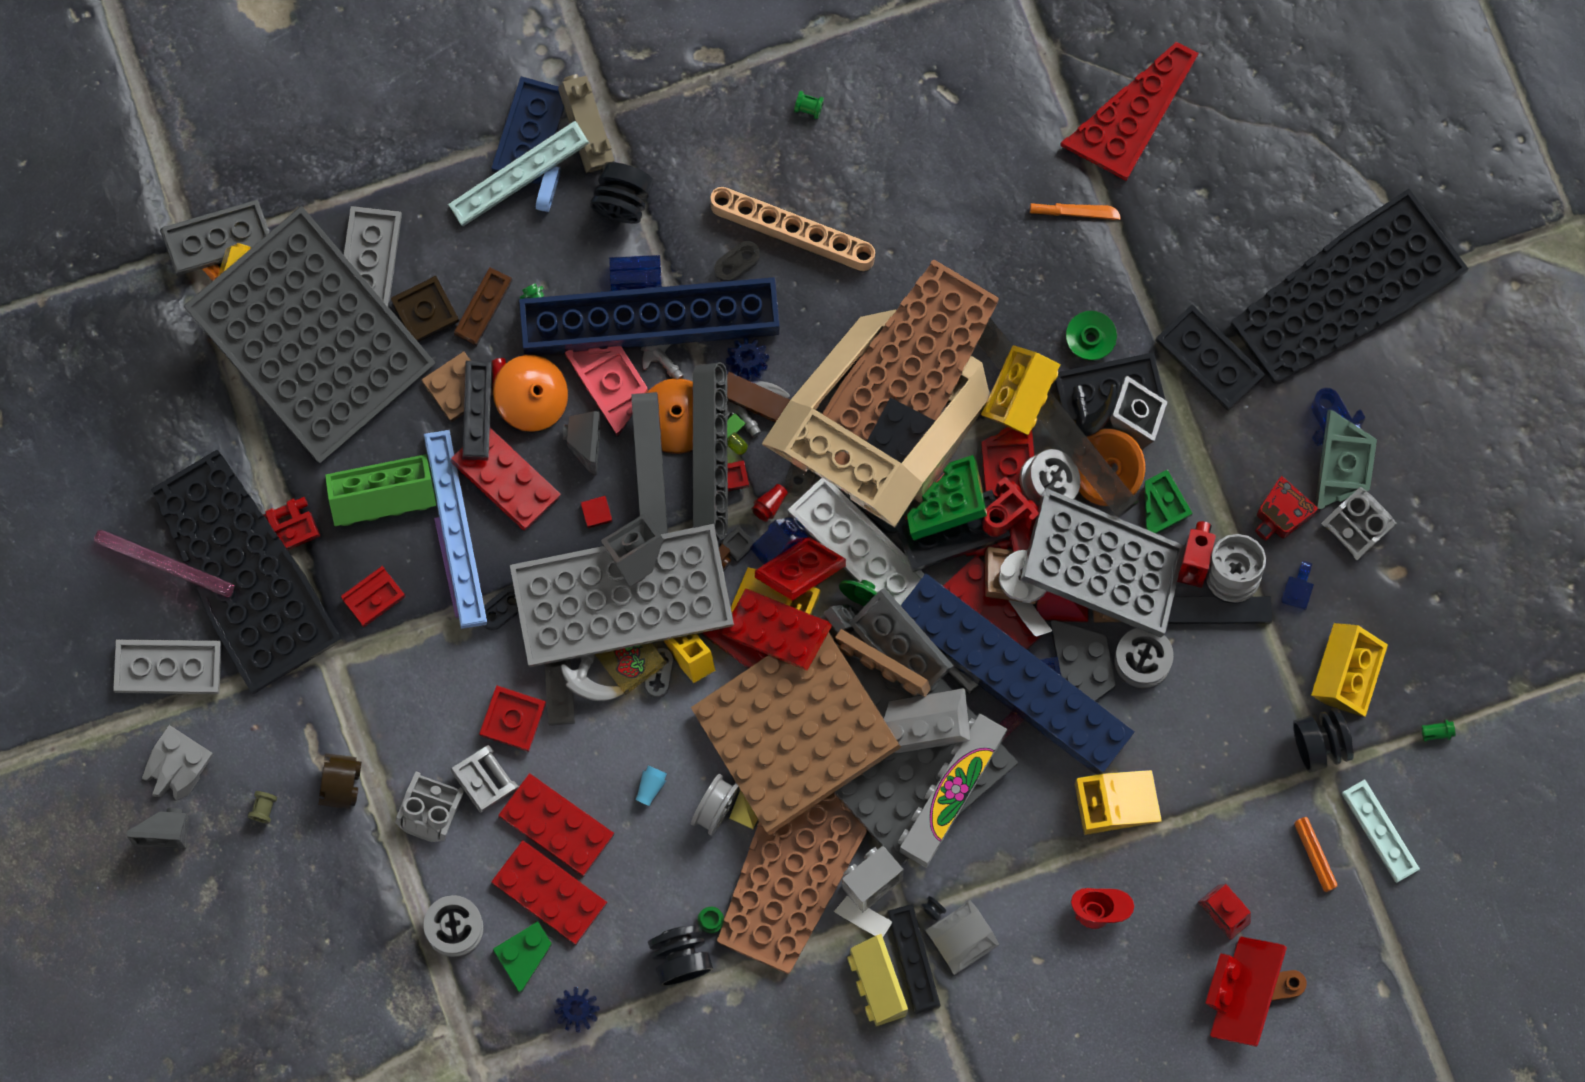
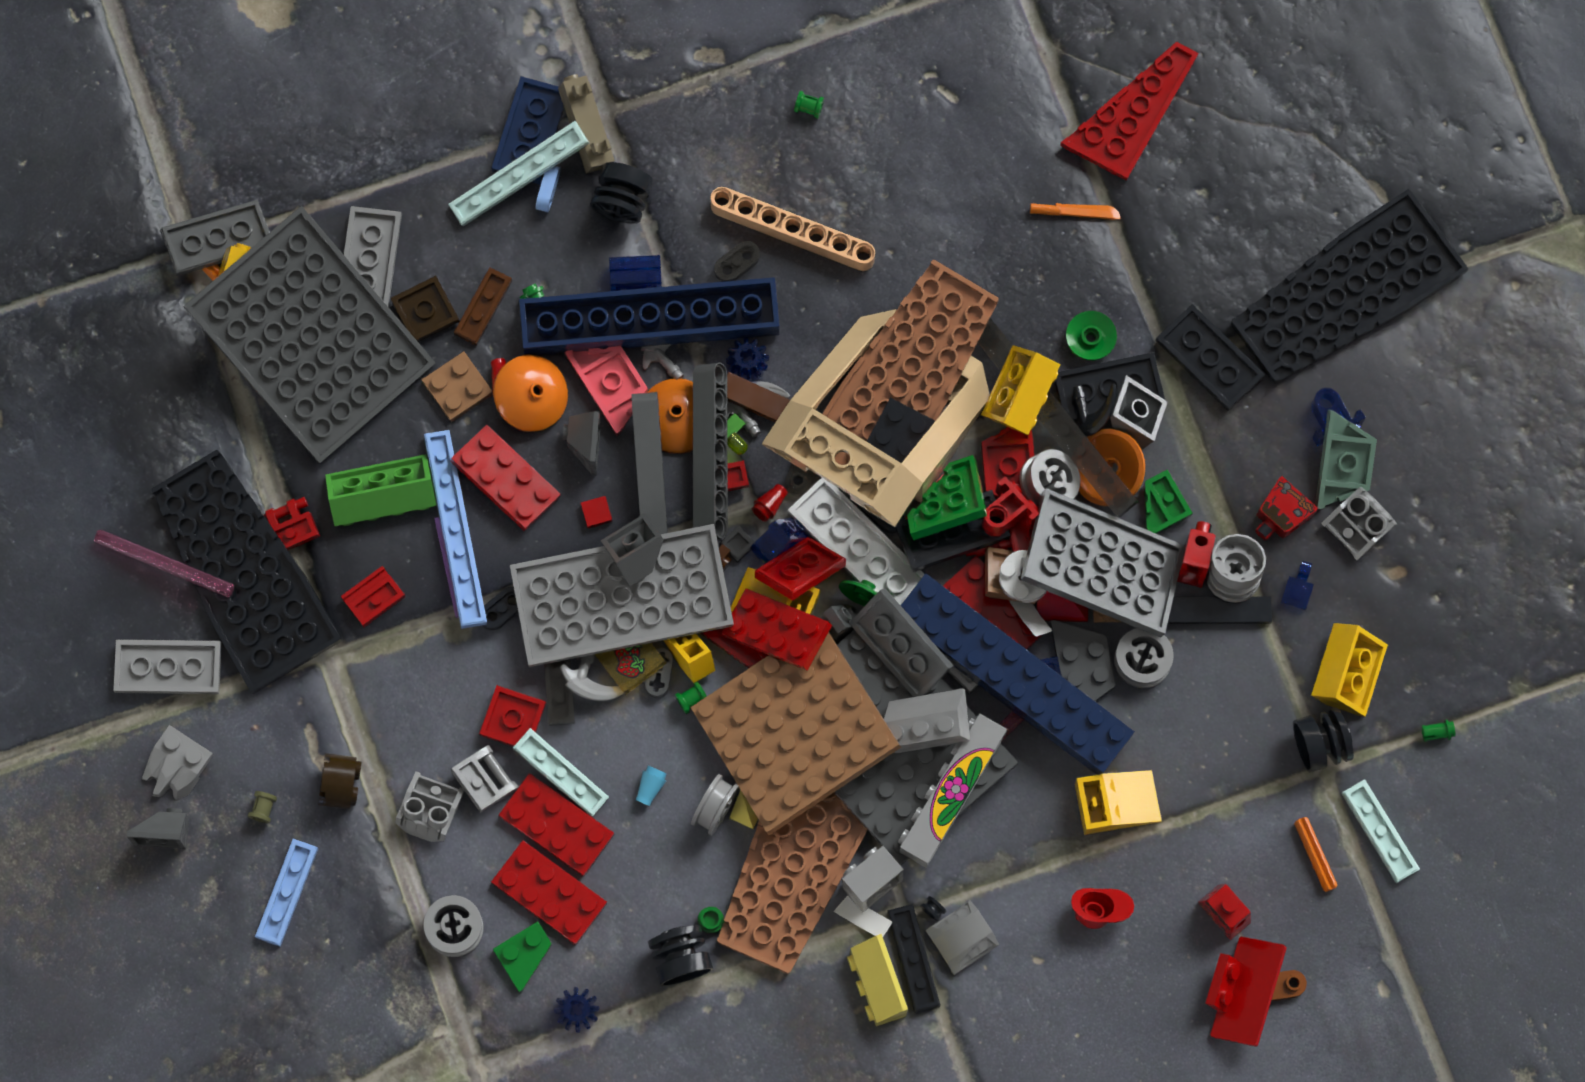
black tile [462,361,491,461] -> none
medium nougat plate [835,629,931,697] -> none
none -> light blue tile [255,839,318,947]
none -> light aqua tile [512,728,609,817]
none -> green bush [675,682,707,715]

